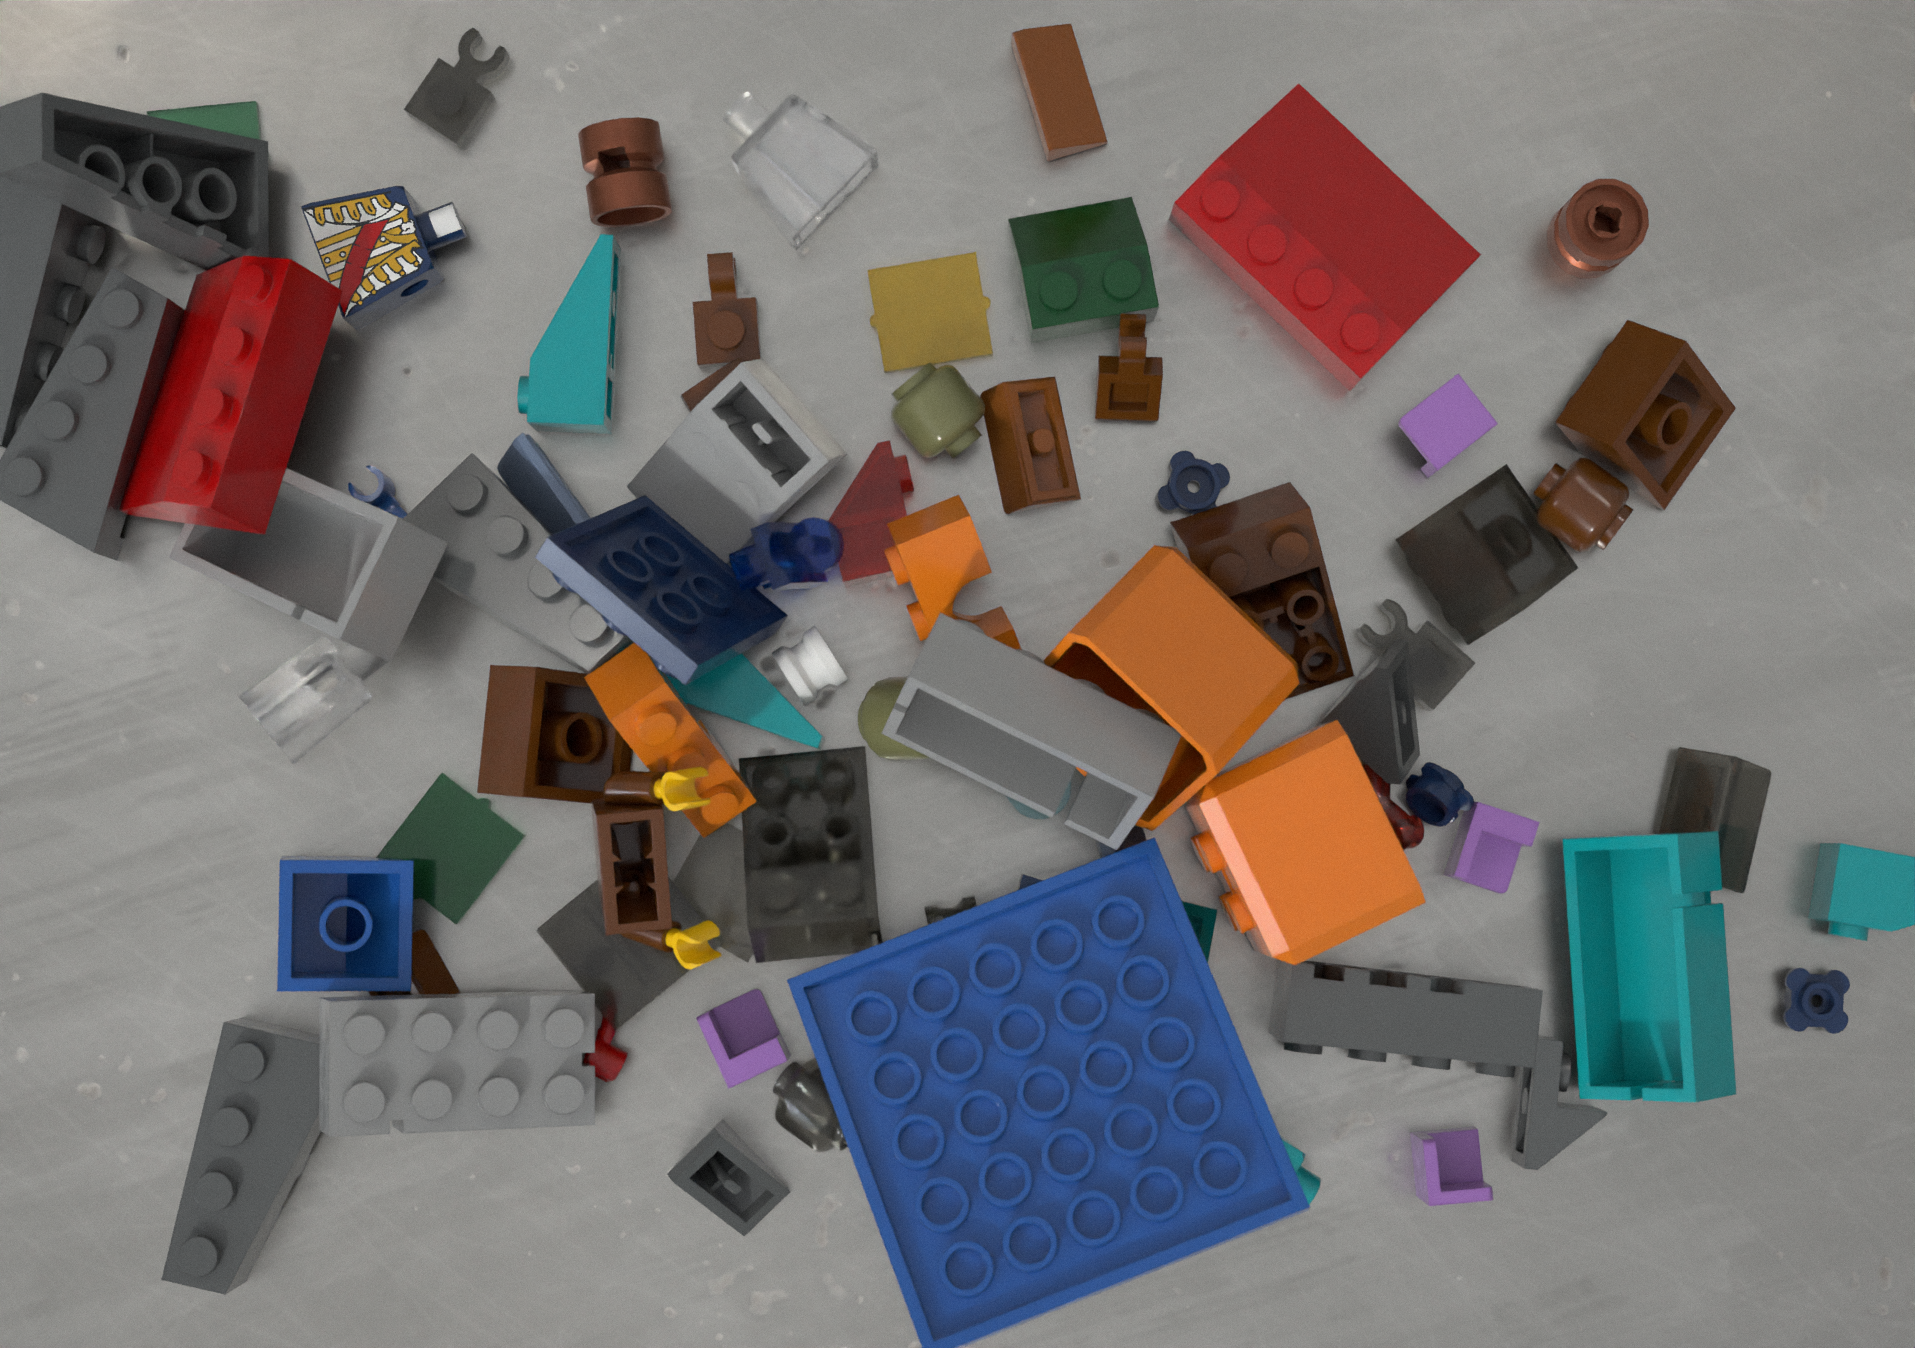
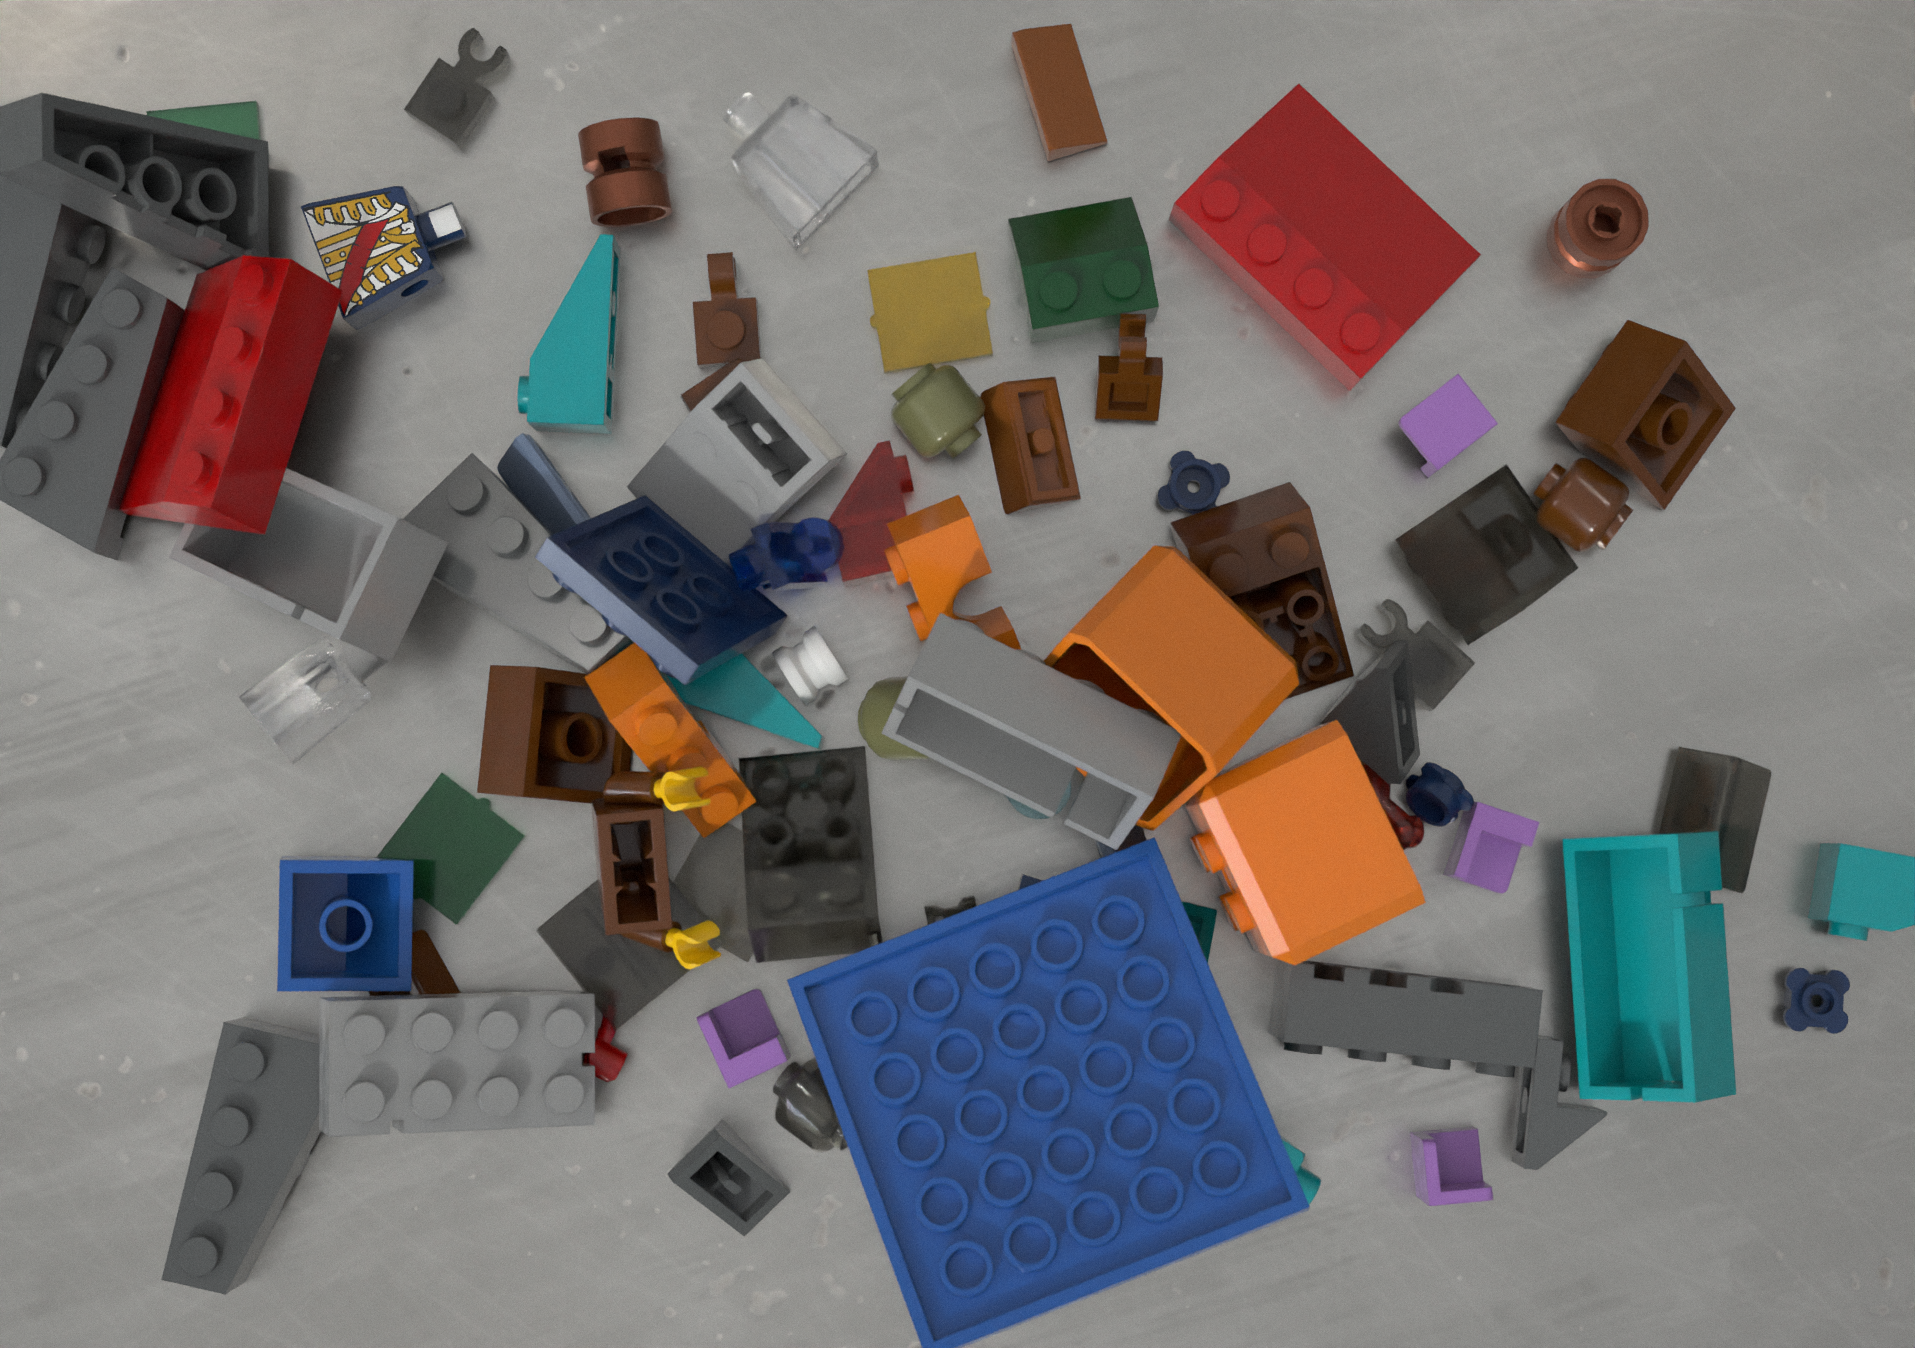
blue hand [348,465,407,519] -> none

